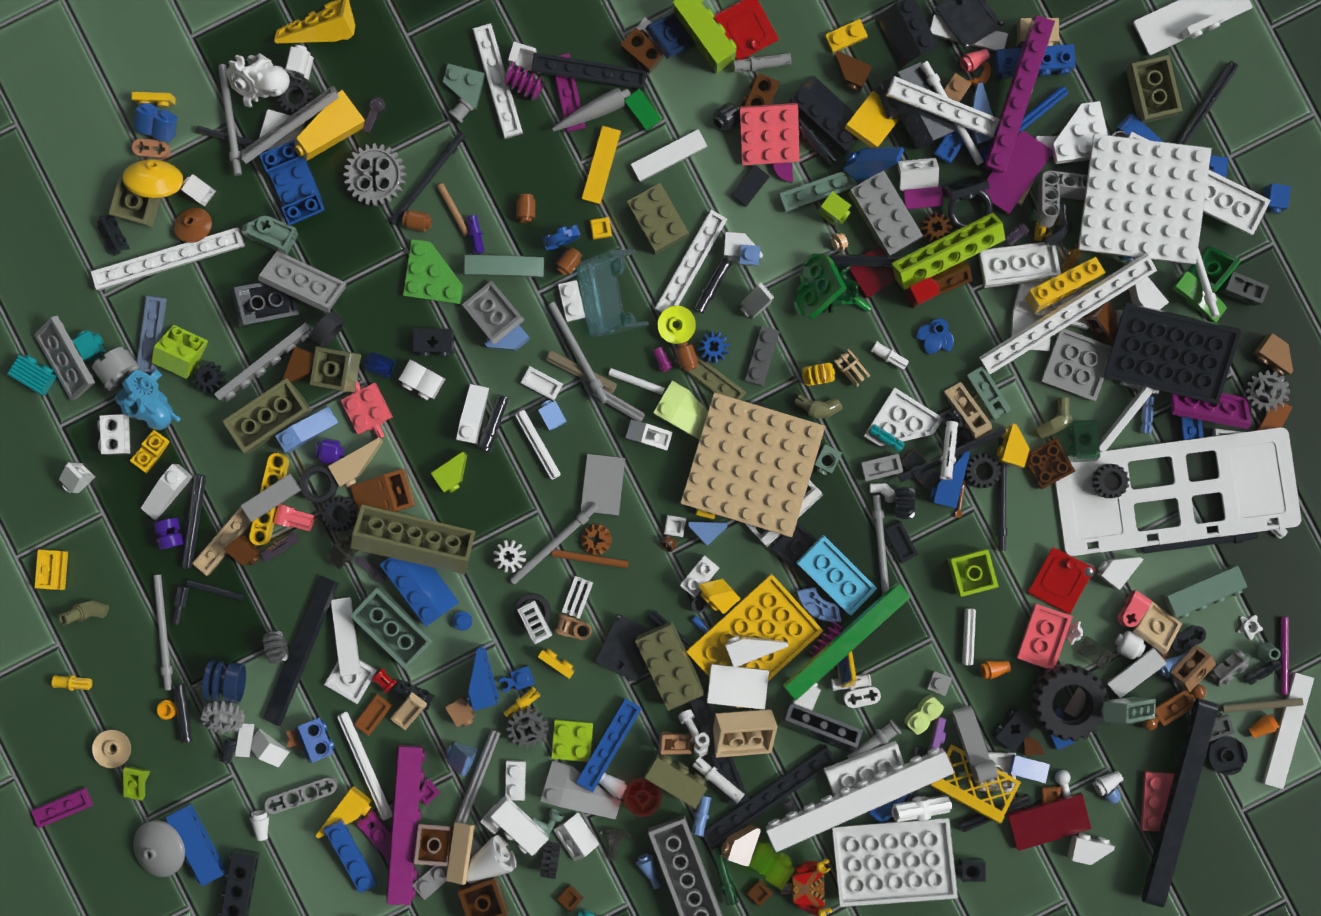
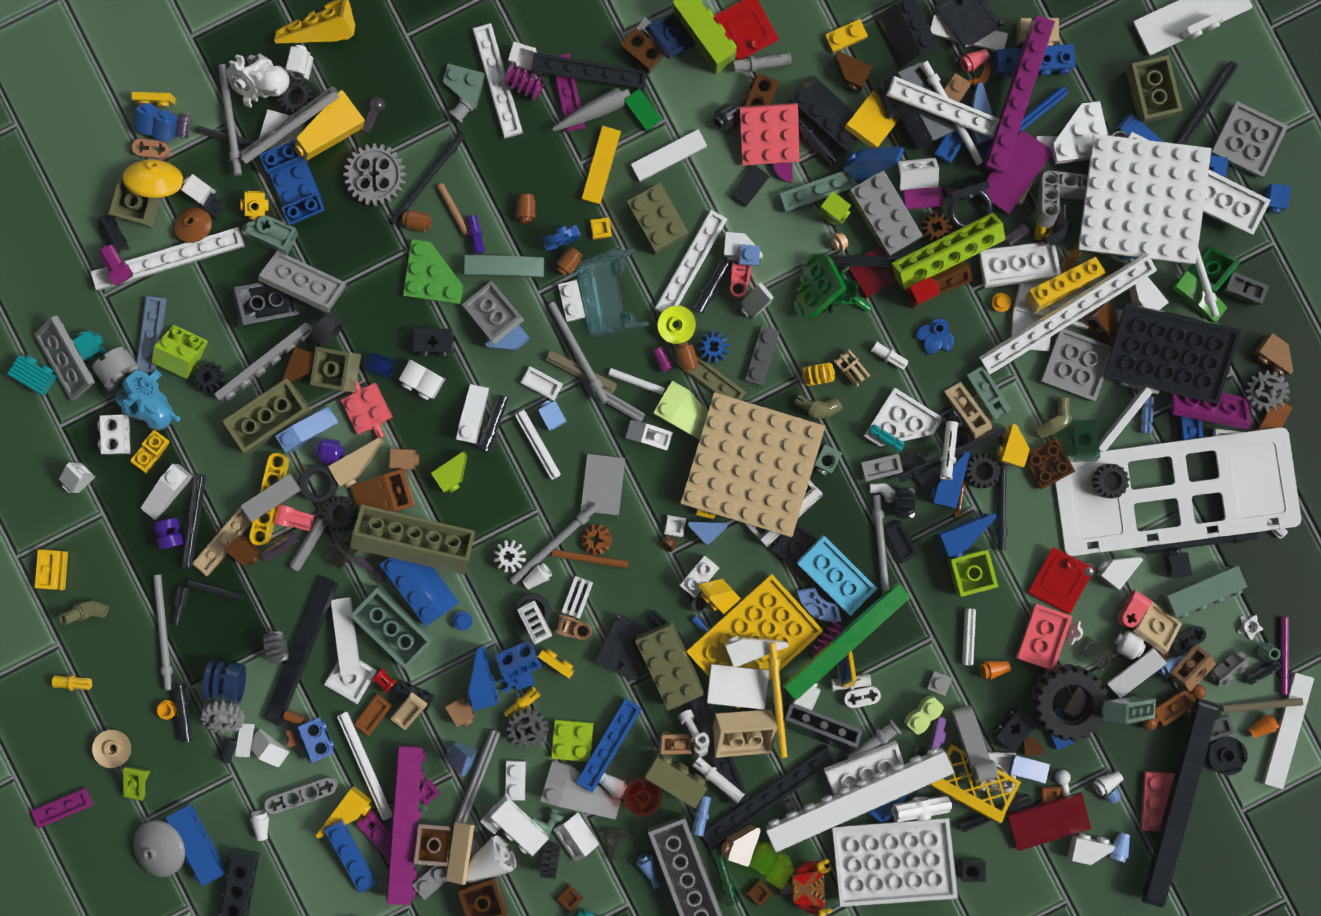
none -> magenta piece [98,245,134,286]
none -> clear purple pin [176,113,192,138]
none -> black tile [202,193,222,220]
none -> yellow brick [240,191,268,219]
none -> dark orange tile [283,709,307,725]
none -> light grey axle [290,518,326,571]
none -> medium nougat brick [390,449,419,469]
none -> blue brick [495,640,542,682]
none -> white cone [522,563,552,589]
none -> coral piece [729,262,752,300]
none -> yellow bar [768,642,787,758]
none -> blue slope [934,513,996,559]
none -> light orange plate [992,293,1011,312]
none -> light blue cone [1109,832,1130,863]
none -> black brick [1163,549,1192,579]
none -> light grey plate [1211,101,1288,178]

